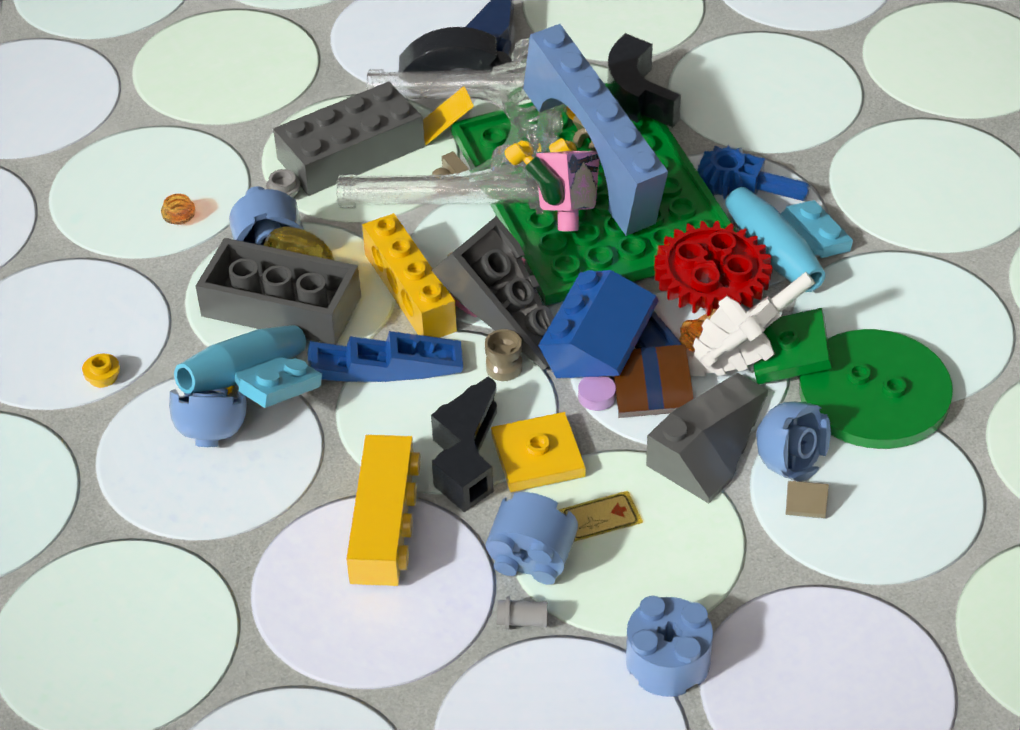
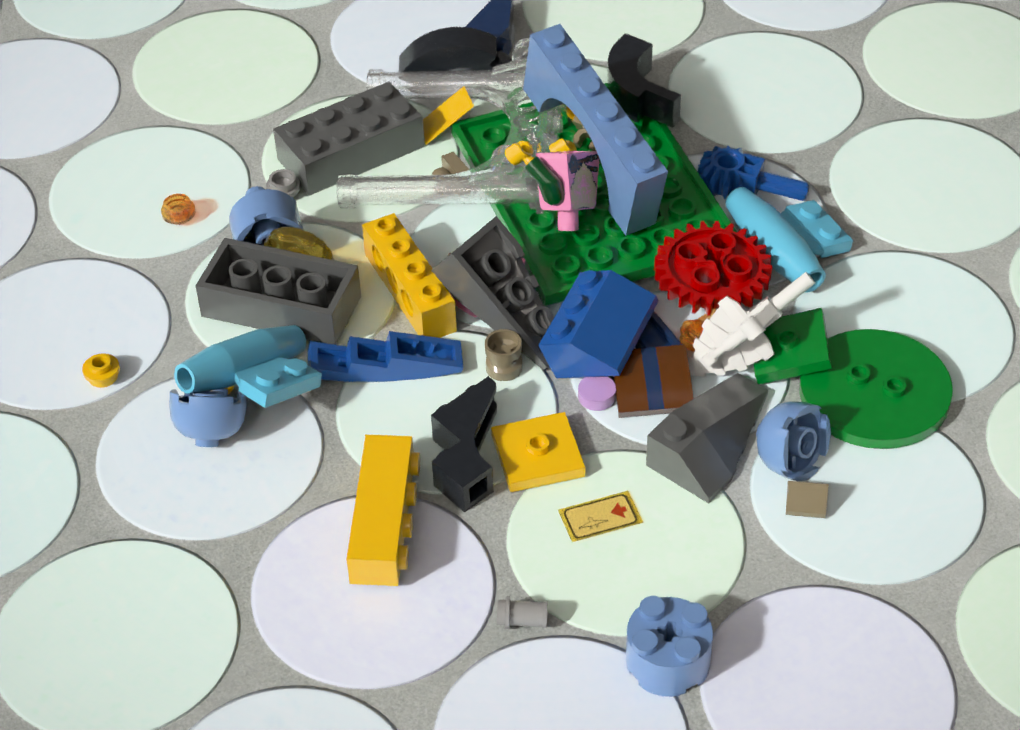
medium blue brick [486,492,578,585] -> none

